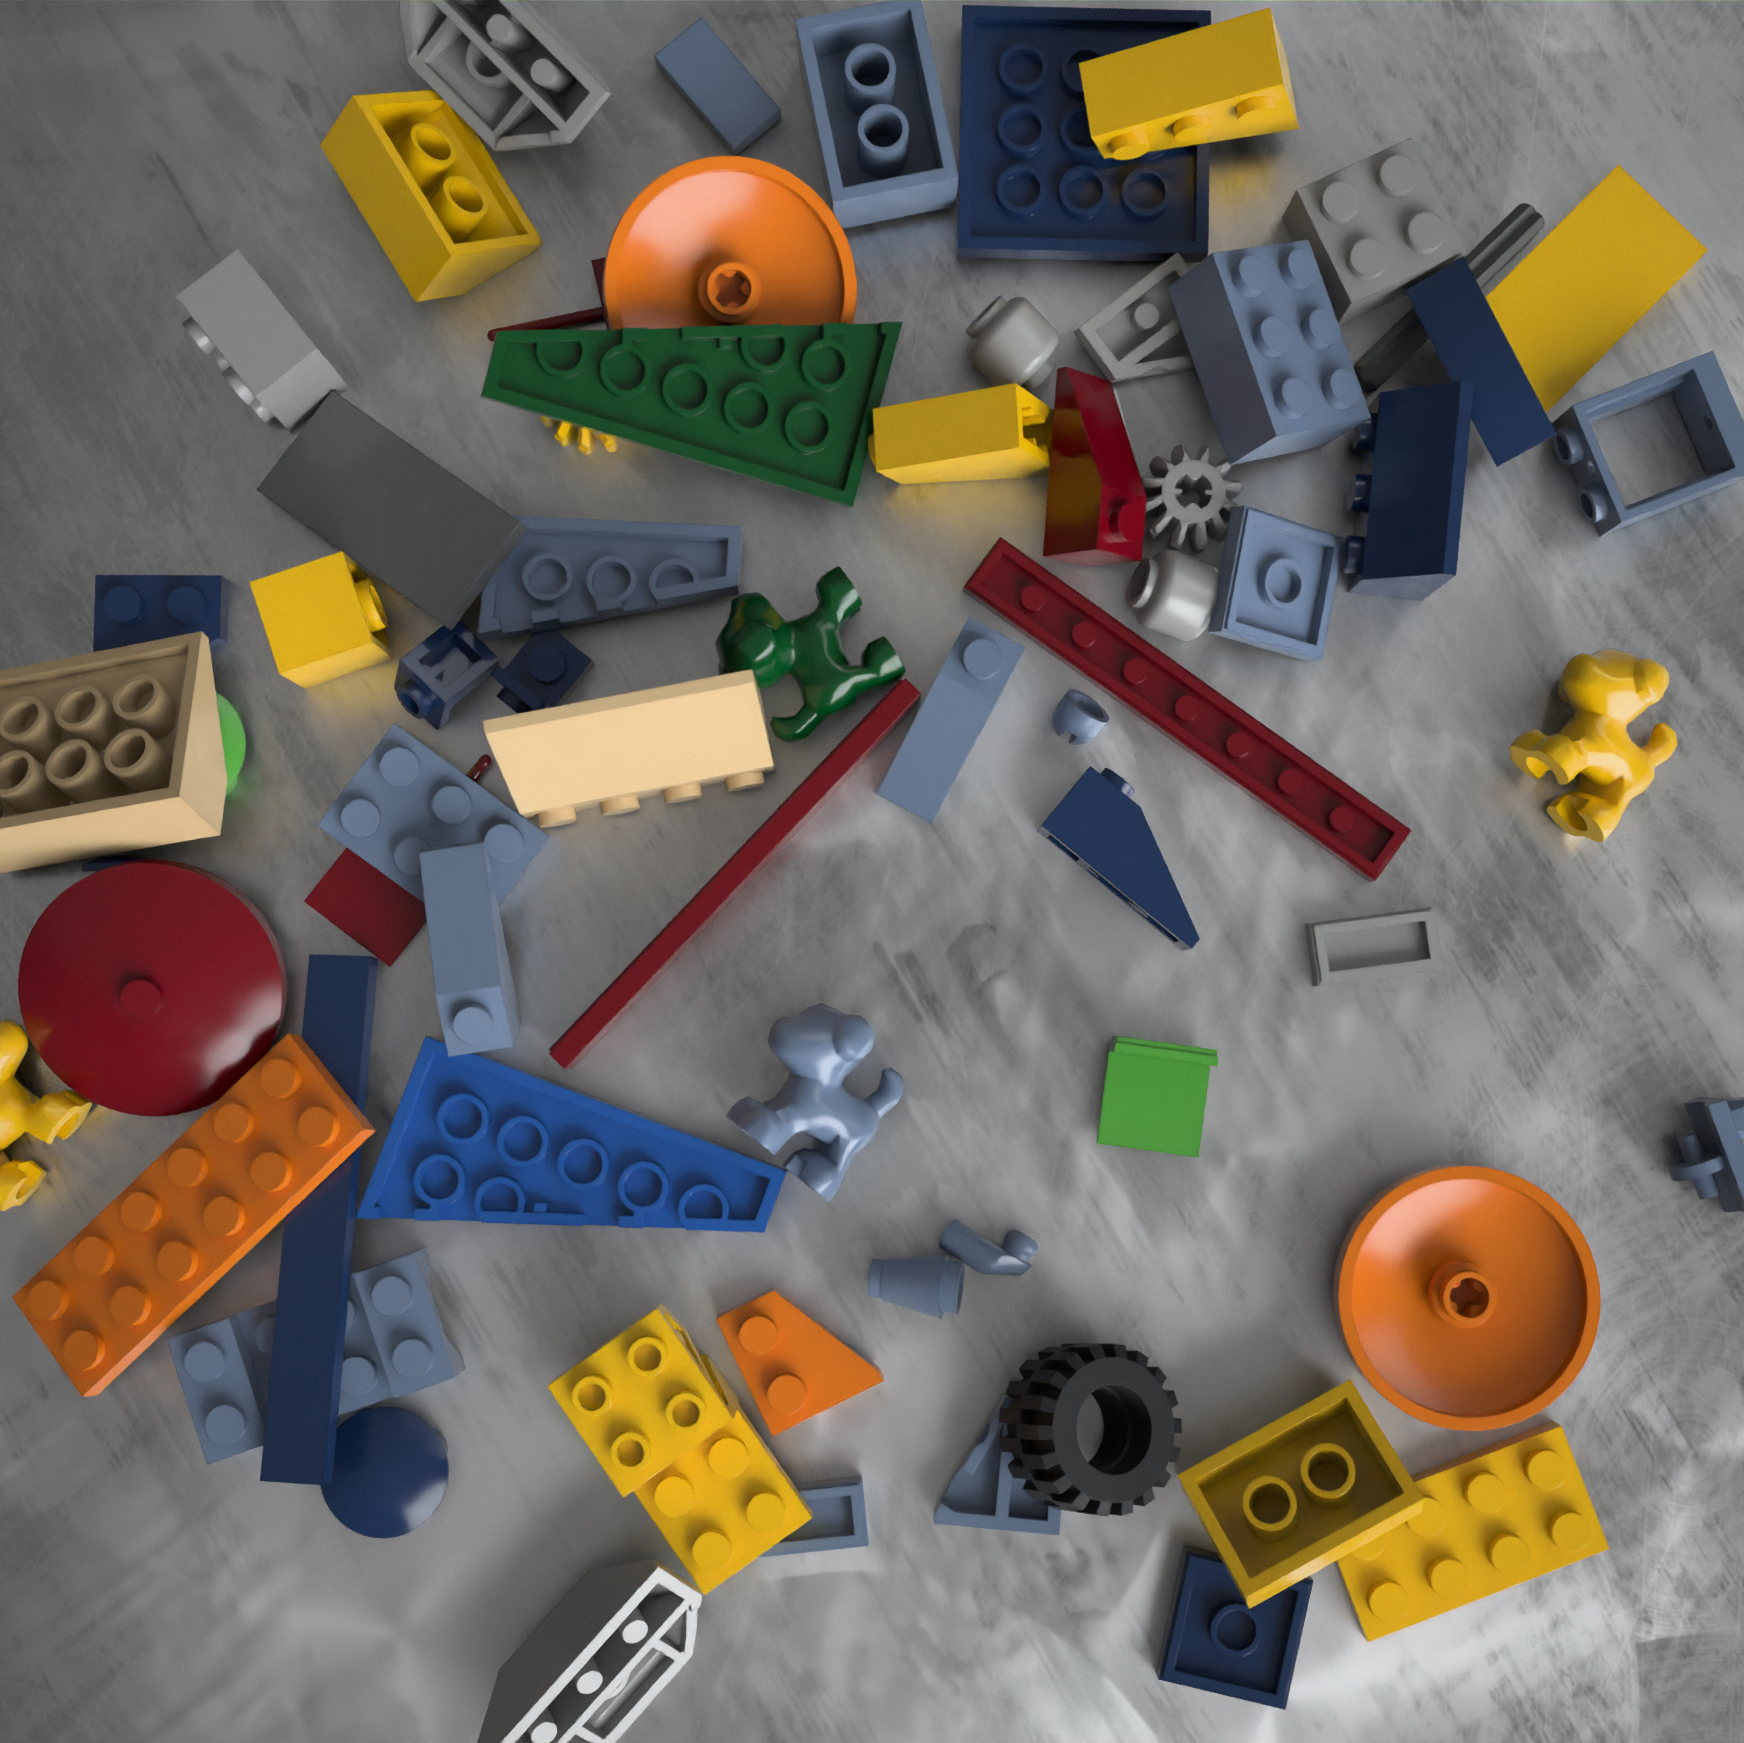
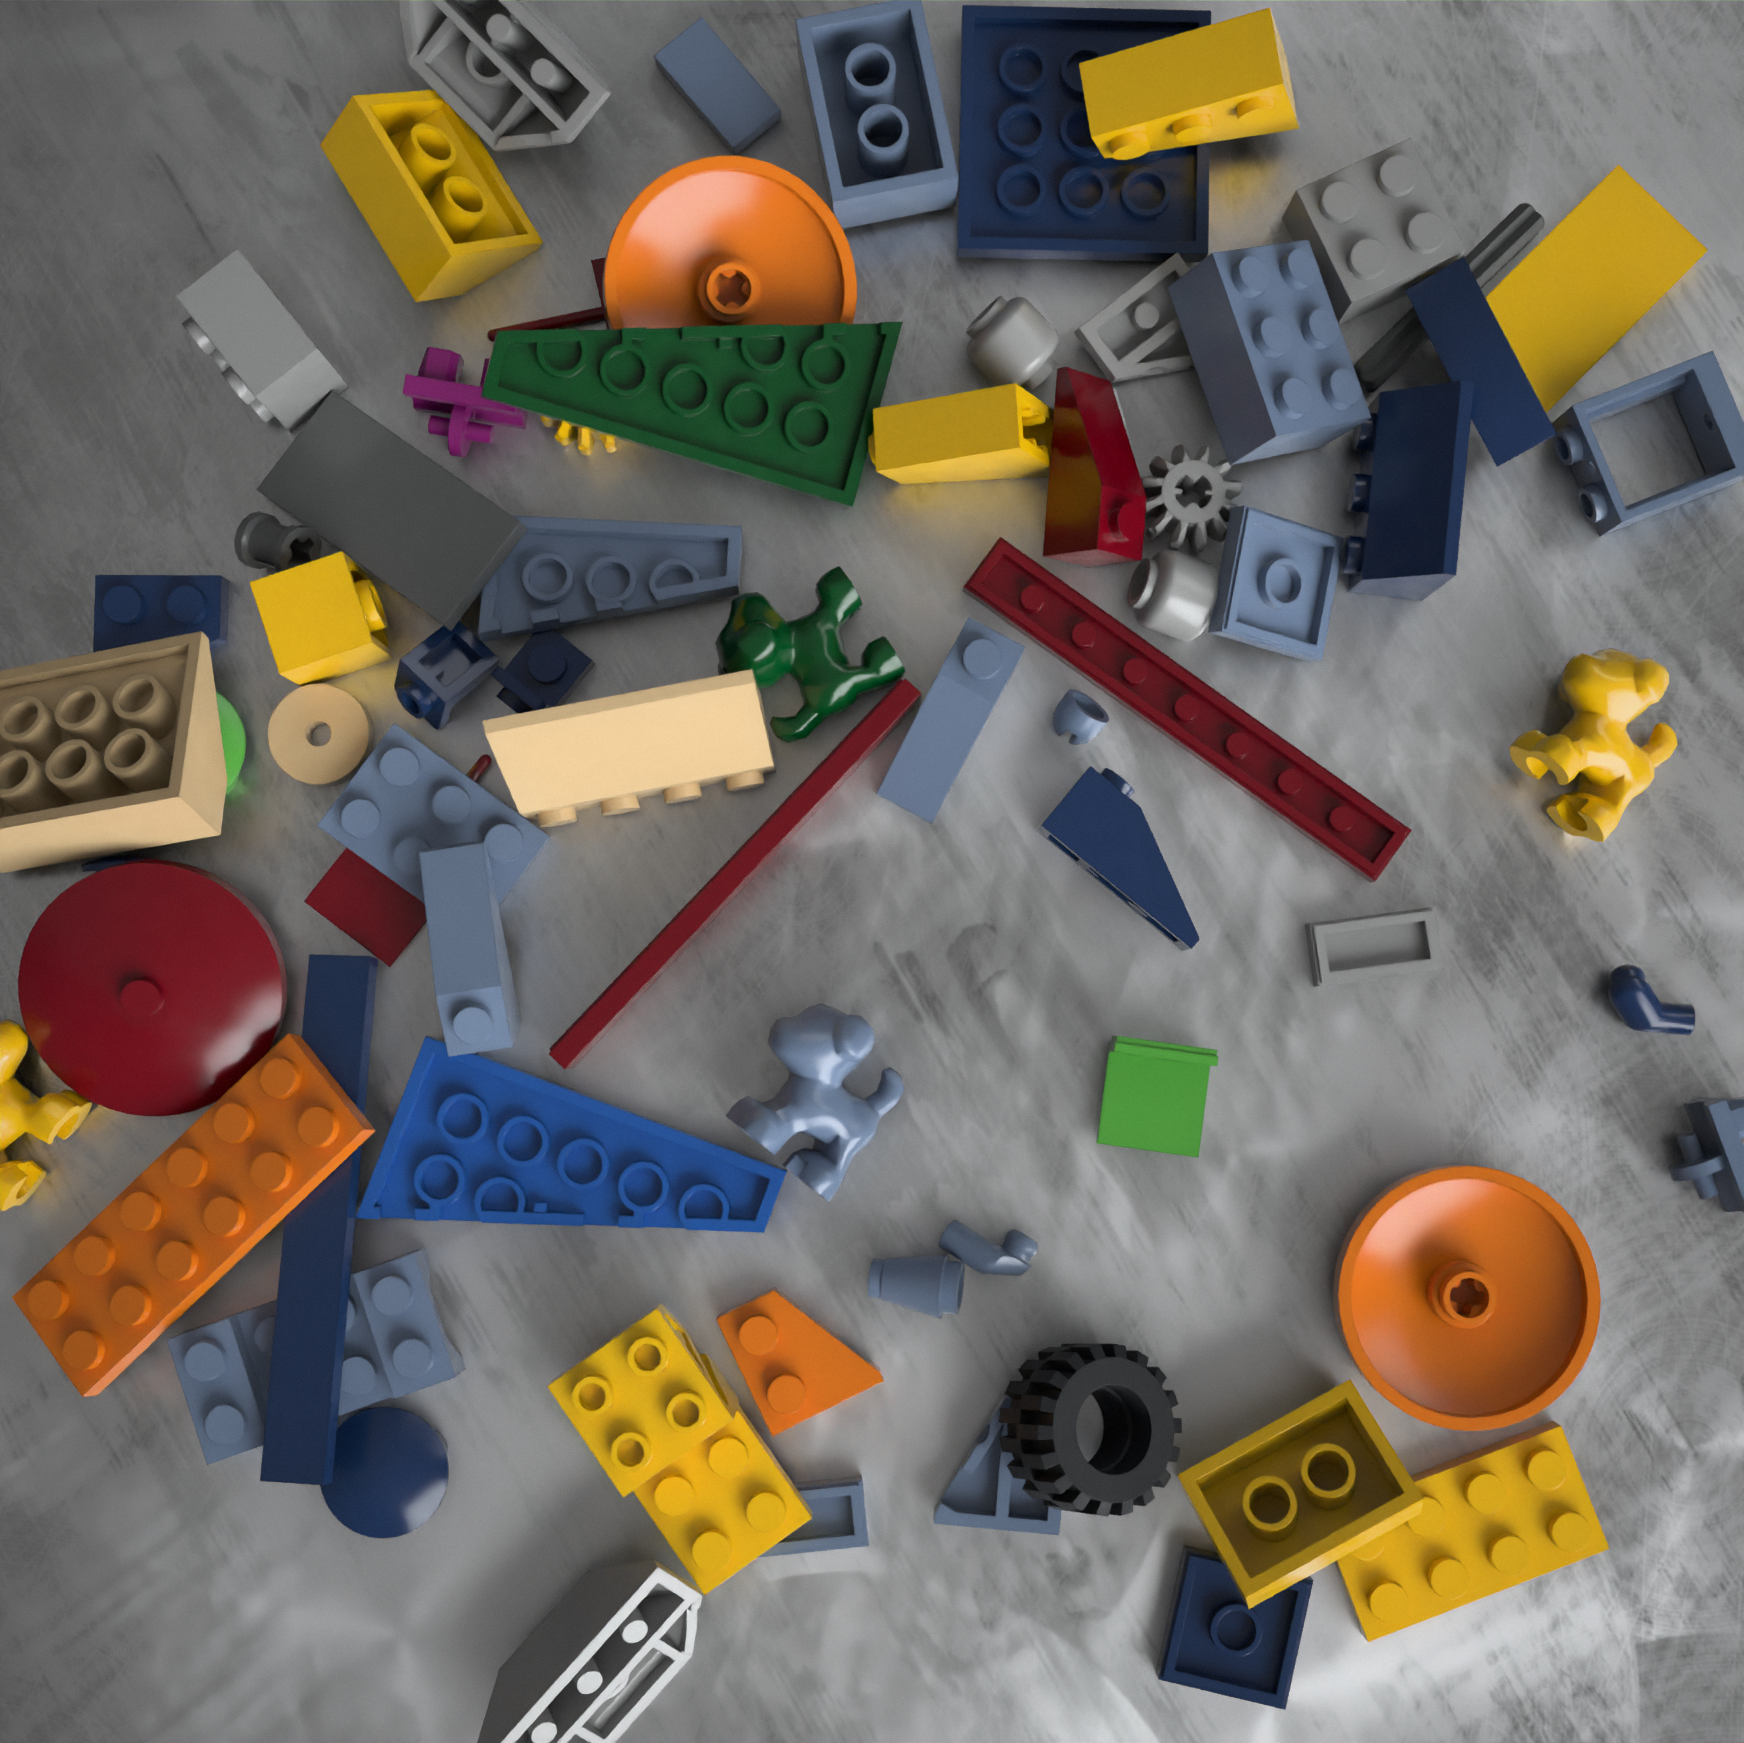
none -> dark grey bush [234,511,322,573]
none -> tan piece [268,684,375,787]
none -> magenta hips [402,347,529,458]
none -> dark blue arm [1607,964,1695,1036]

